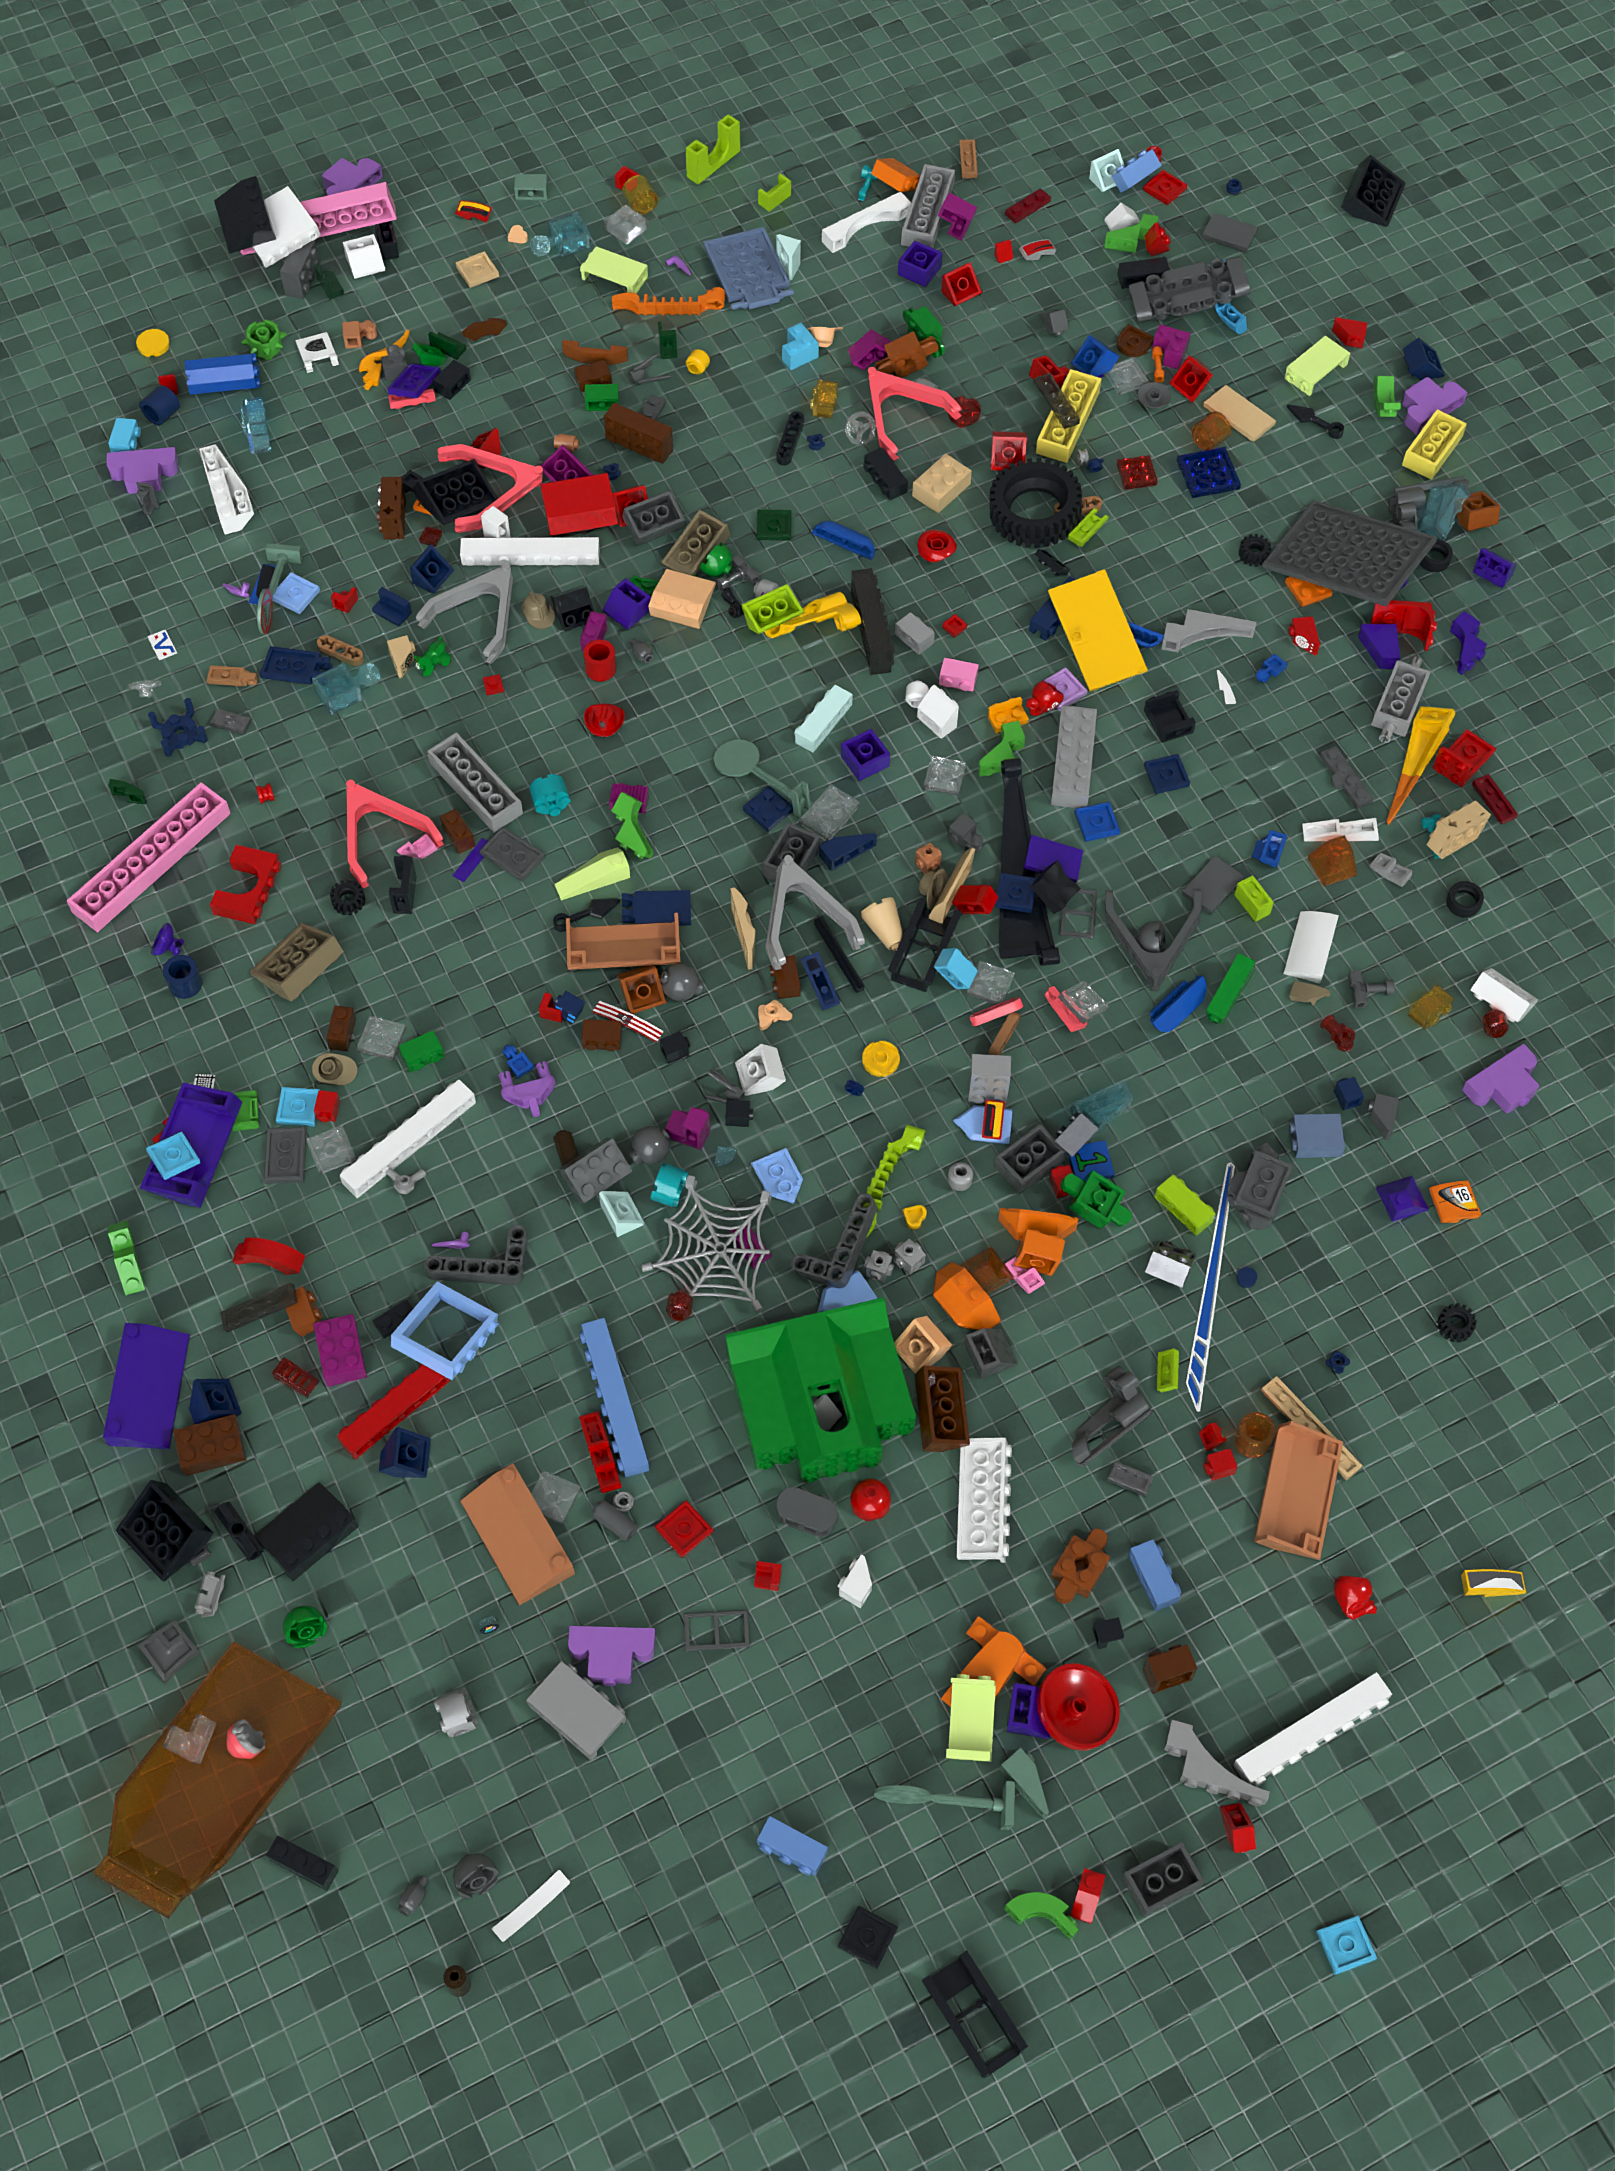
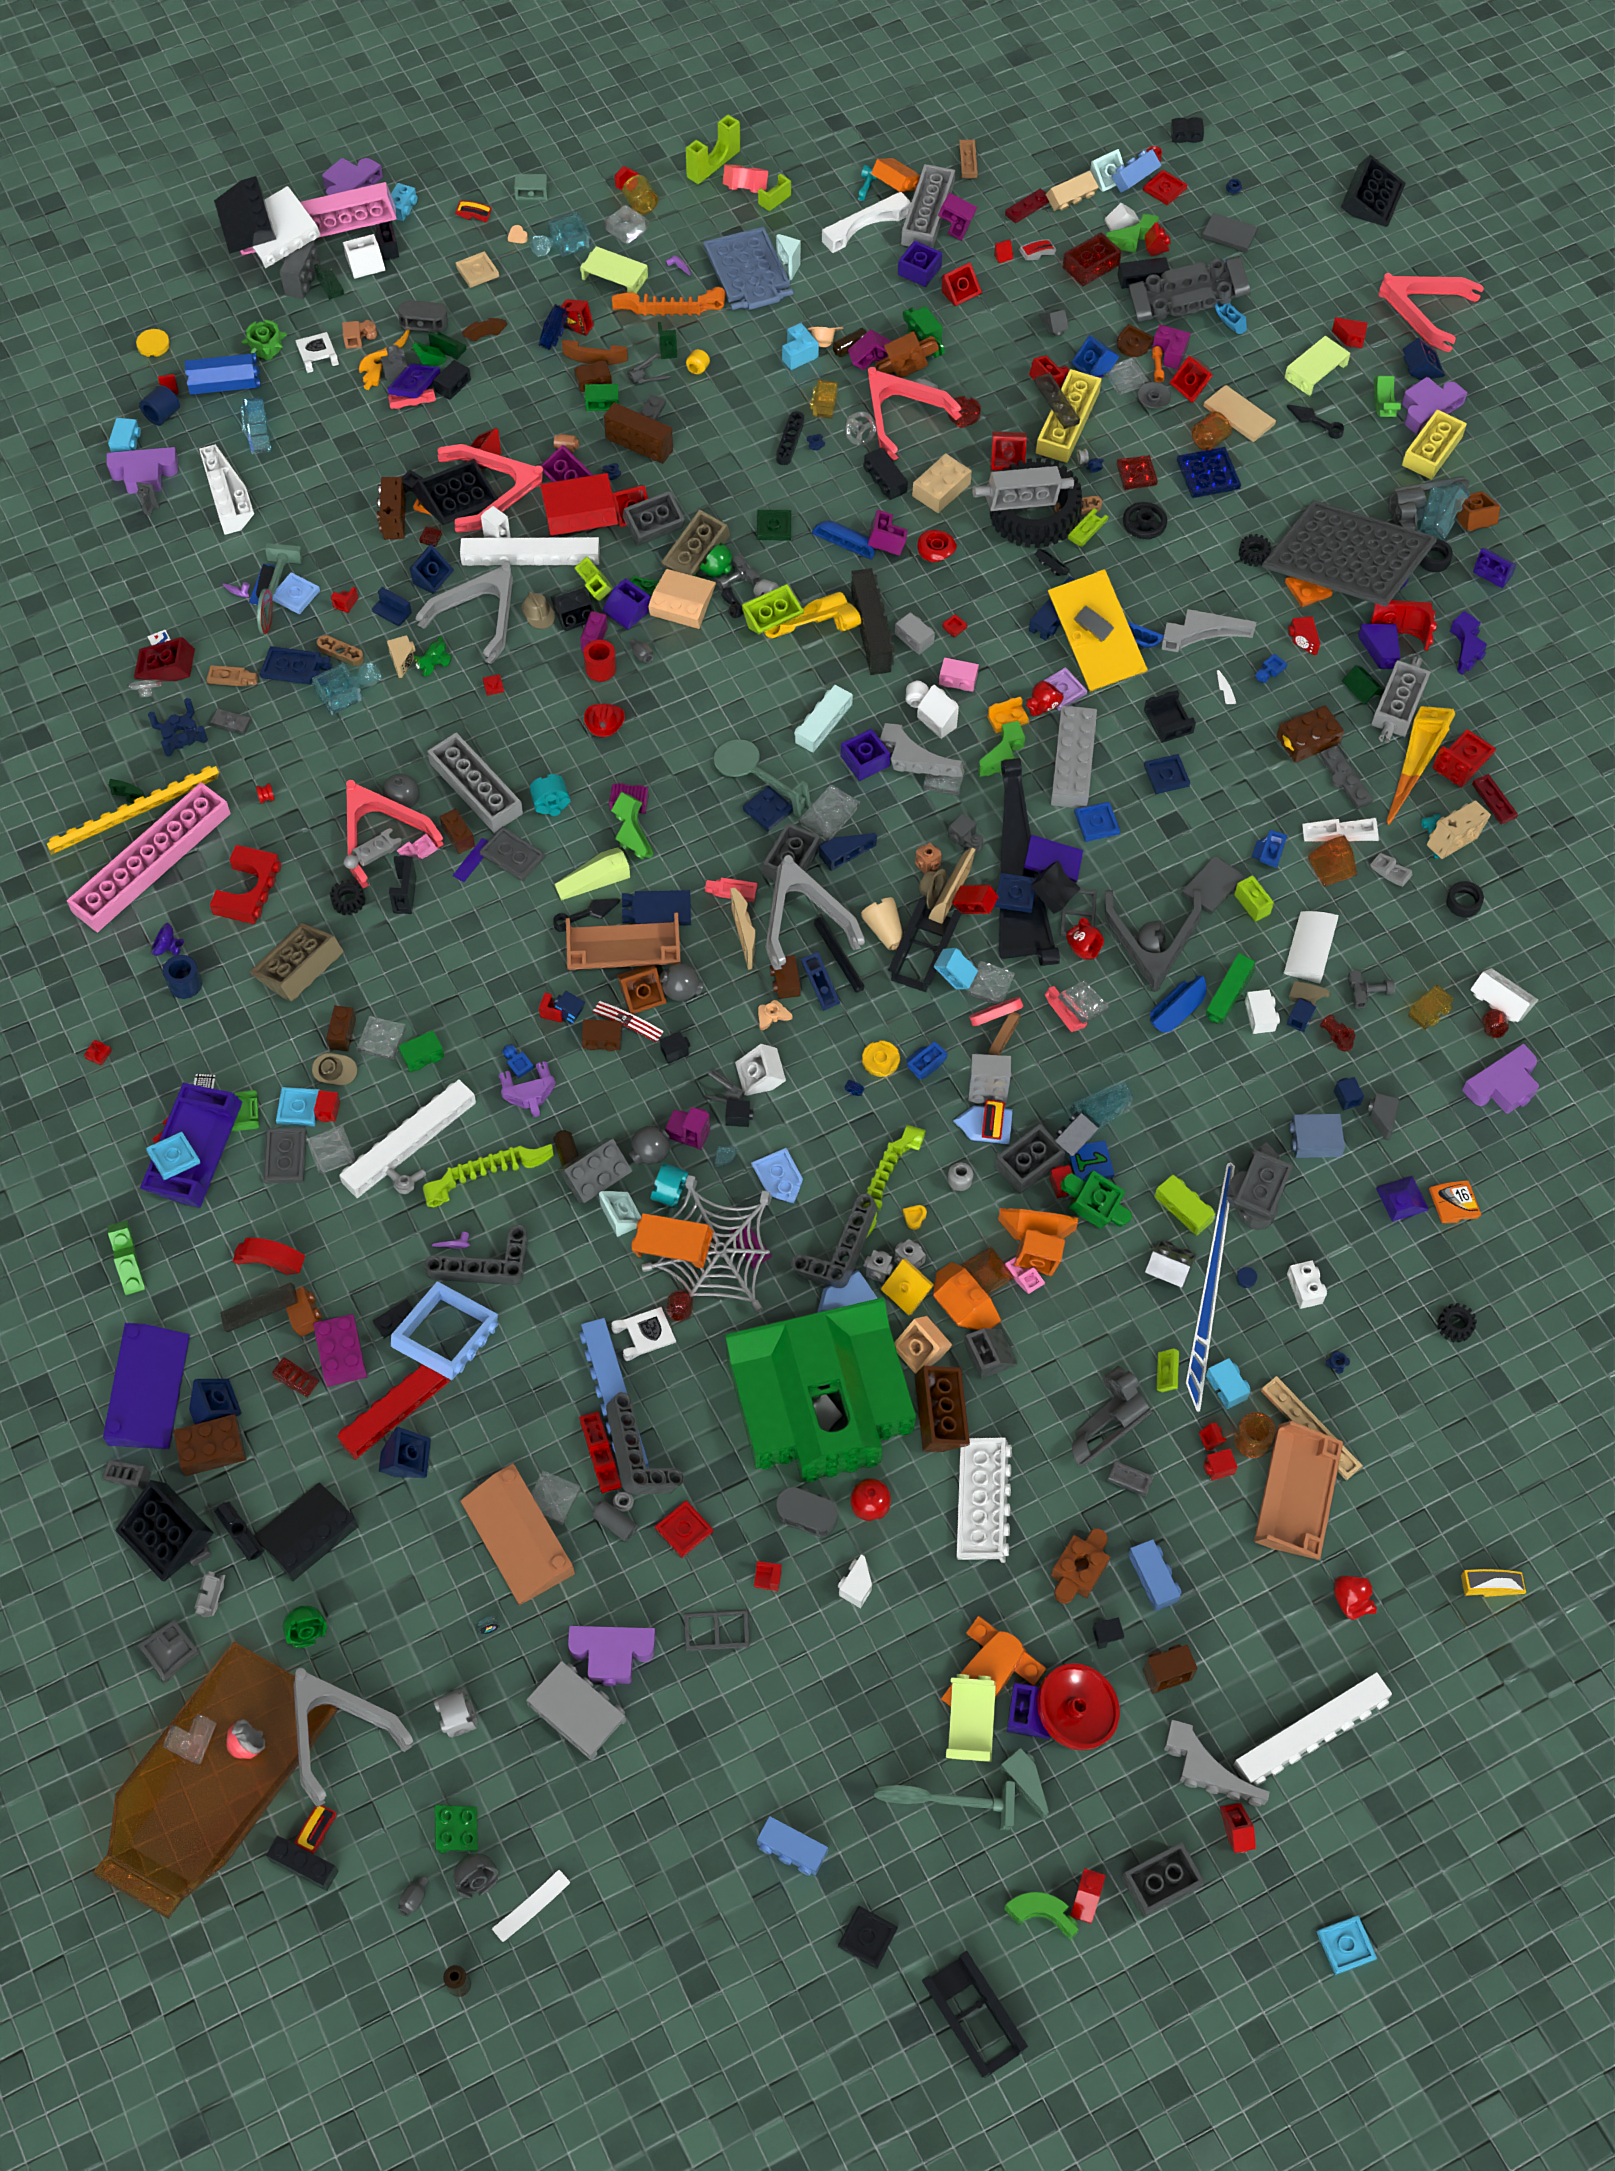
none -> yellow plate [47,766,219,855]
none -> red tile [84,1040,112,1066]
none -> flat silver slope [102,1460,151,1490]
none -> dark red slope [134,637,195,681]
none -> light grey piece [293,1668,413,1807]
none -> slope [294,1805,337,1854]
none -> light grey plate [344,828,402,869]
none -> dark grey cylinder [383,773,420,808]
none -> medium azure brick [391,183,418,221]
none -> dark grey brick [398,300,448,332]
none -> lime piece [423,1144,554,1207]
none -> green hinge [434,1805,478,1854]
none -> clear blue brick [538,304,568,350]
none -> red torso [554,299,594,336]
none -> lime arch [574,557,613,601]
none -> dark grey beam [606,1392,684,1494]
none -> white flag [611,1307,676,1361]
none -> orange panel [631,1213,714,1268]
none -> coral hinge [705,878,757,902]
none -> coral brick [723,164,768,193]
none -> dark brown brick [833,328,867,357]
none -> magenta brick [868,509,908,556]
none -> light grey arch [880,723,964,778]
none -> yellow plate [881,1258,934,1315]
none -> blue slope [906,1041,948,1079]
none -> light grey brick [972,466,1074,511]
none -> tan brick [1046,171,1099,211]
none -> clear red brick [1062,233,1122,286]
none -> red piece [1066,917,1104,960]
none -> dark grey slope [1074,606,1114,642]
none -> black wheel [1123,502,1167,539]
none -> black brick [1171,117,1204,143]
none -> medium azure piece [1206,1358,1250,1410]
none -> white brick [1245,989,1280,1034]
none -> reddish brown piece [1276,705,1344,763]
none -> dark blue brick [1287,998,1317,1033]
none -> white brick [1287,1260,1327,1309]
none -> dark green panel [1342,665,1384,704]
none -> coral piece [1378,273,1484,352]

